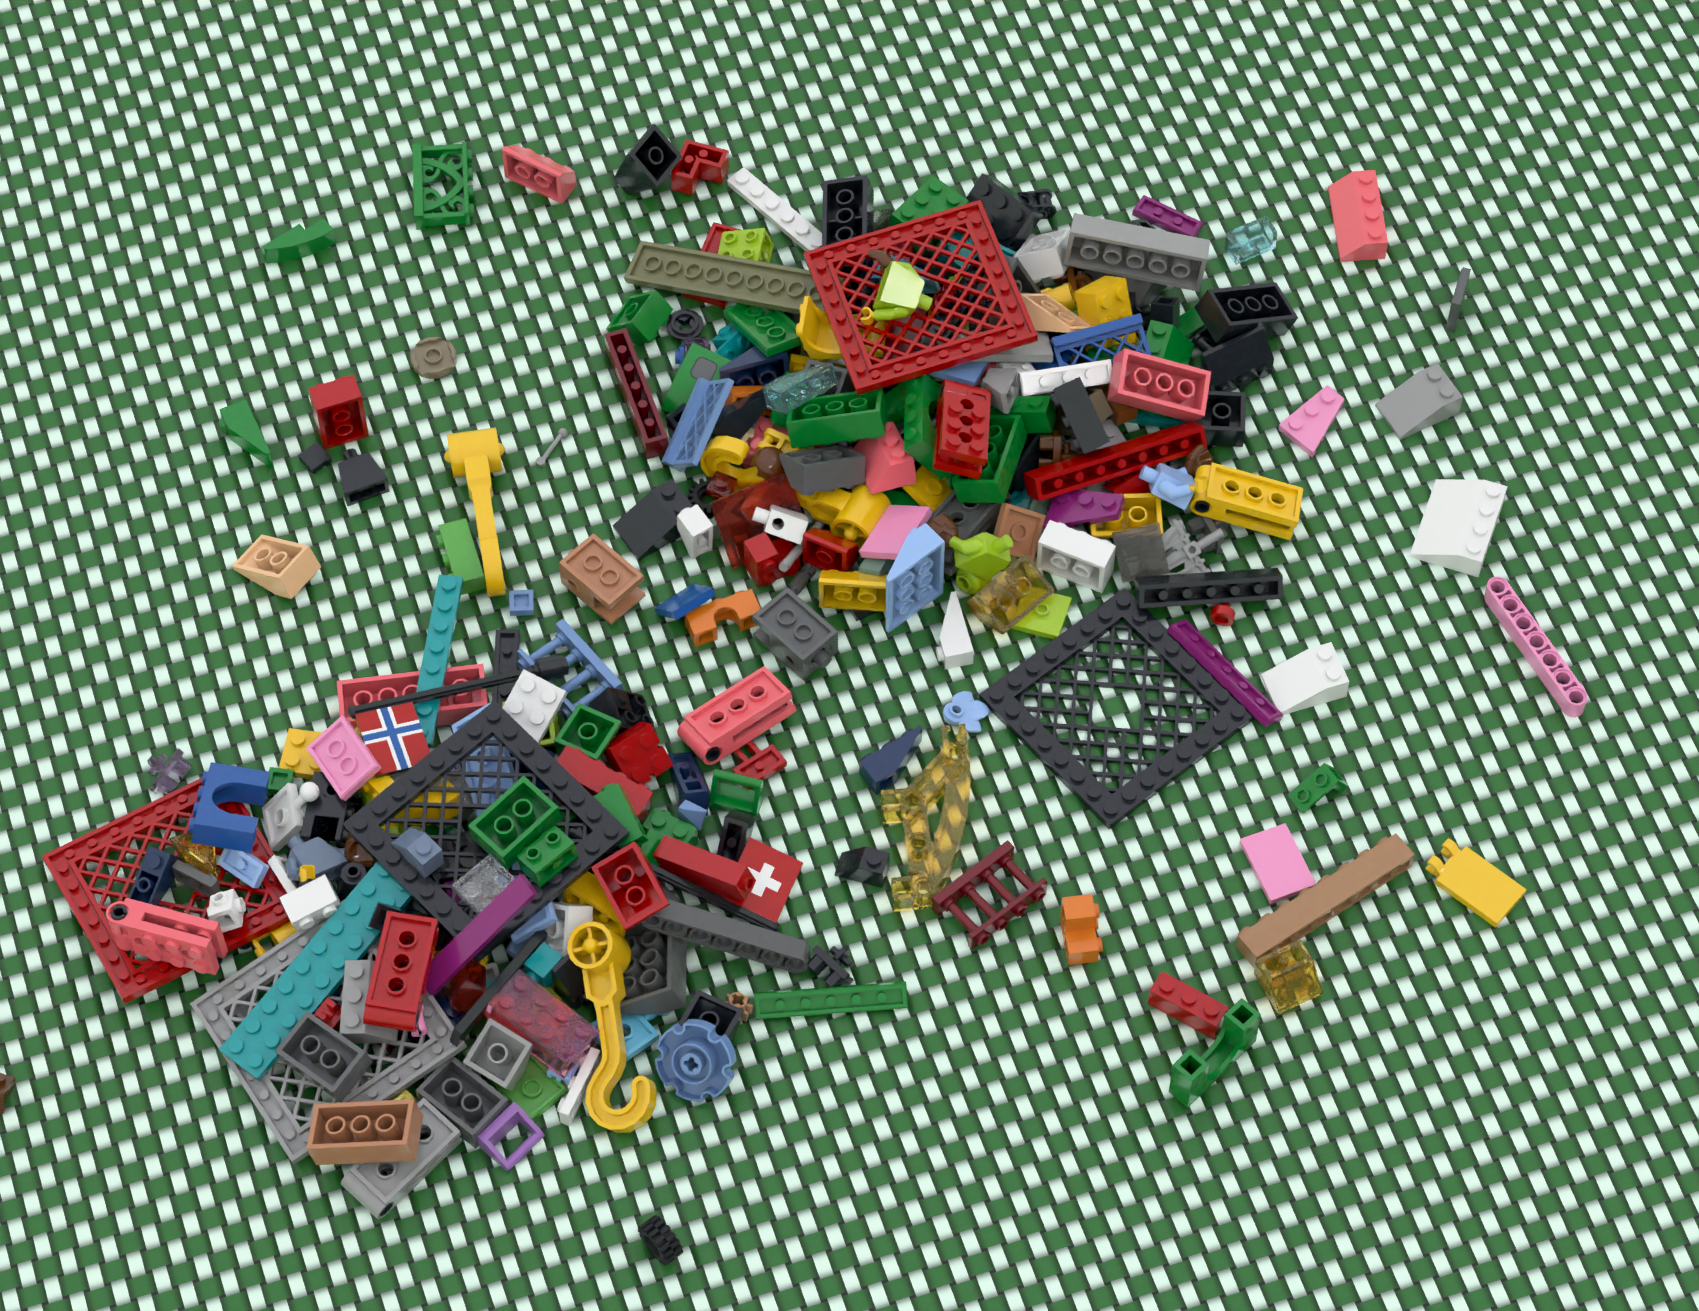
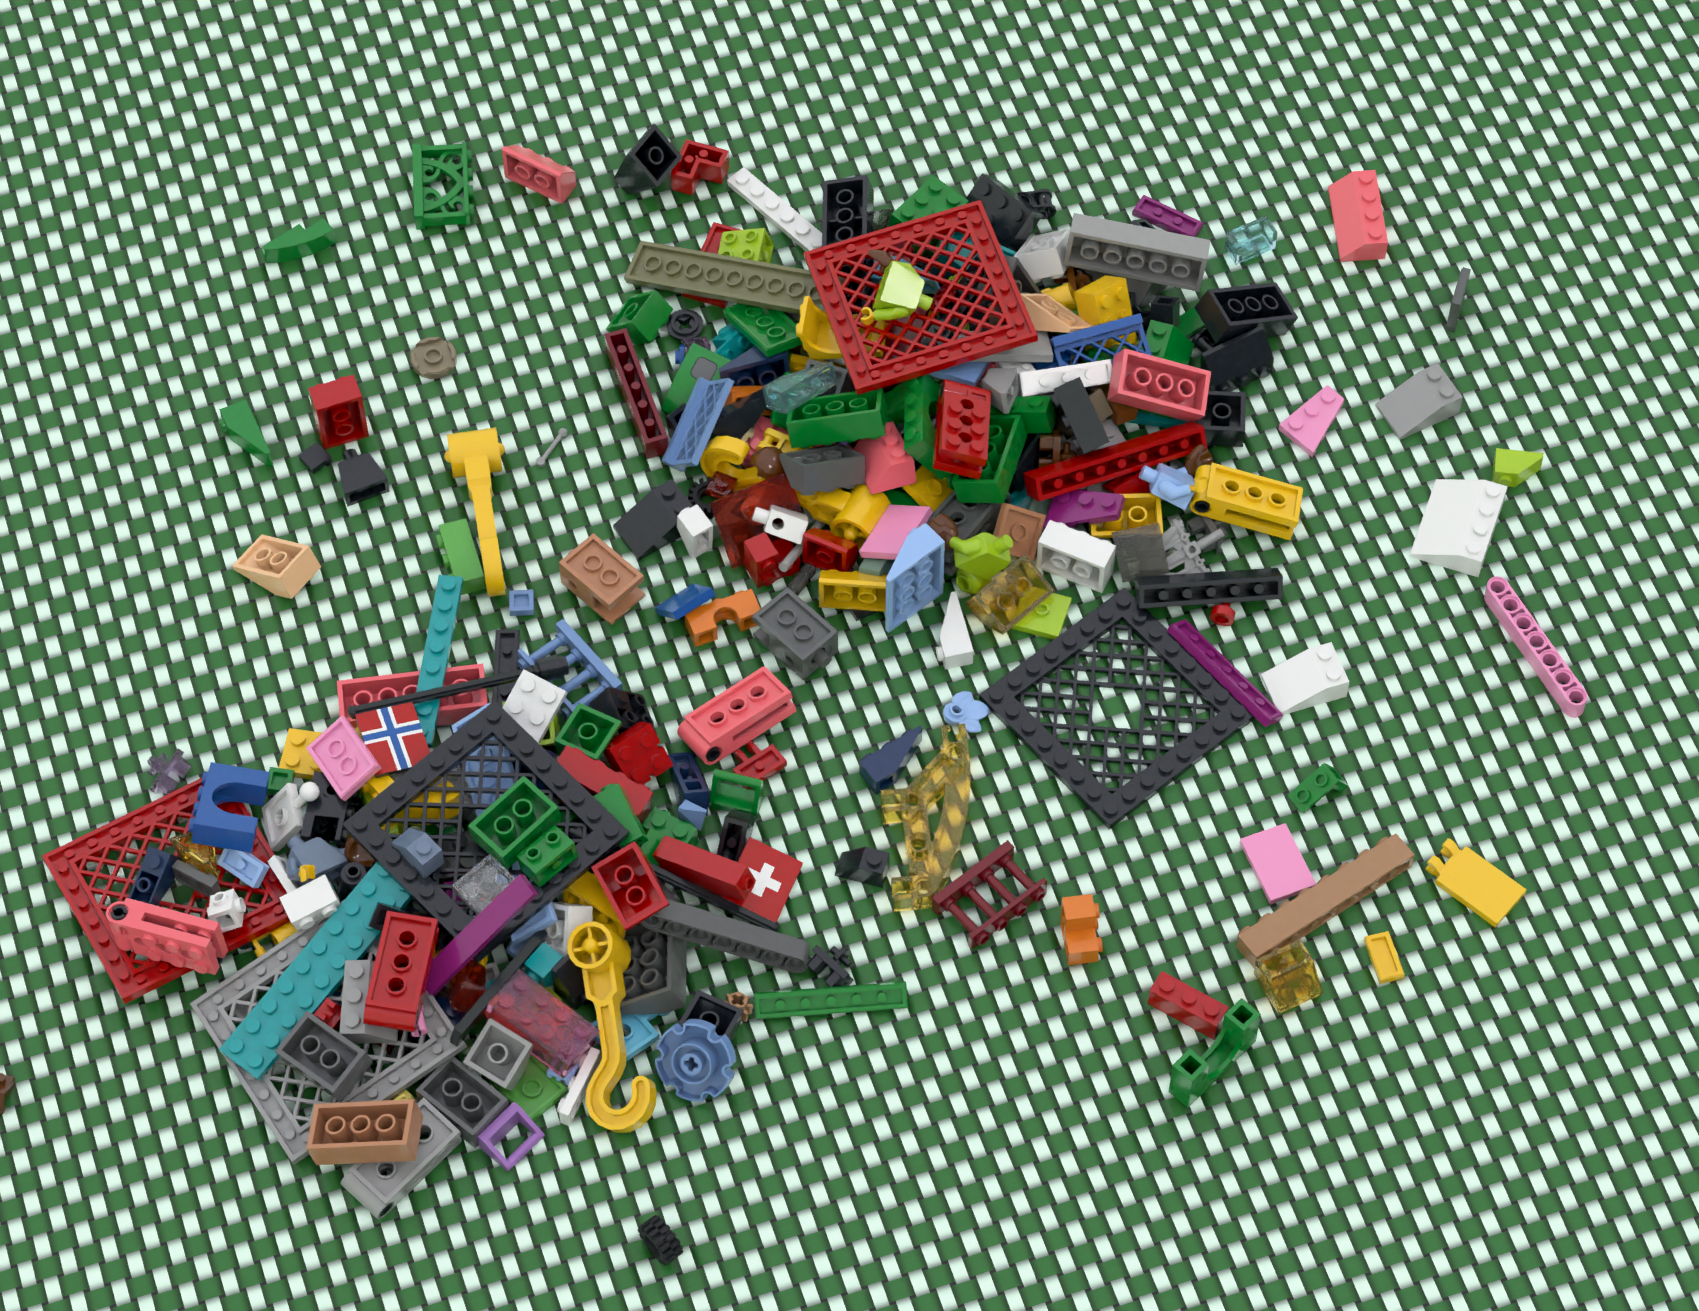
none -> yellow tile [1364,931,1405,984]
none -> lime slope [1492,448,1544,487]

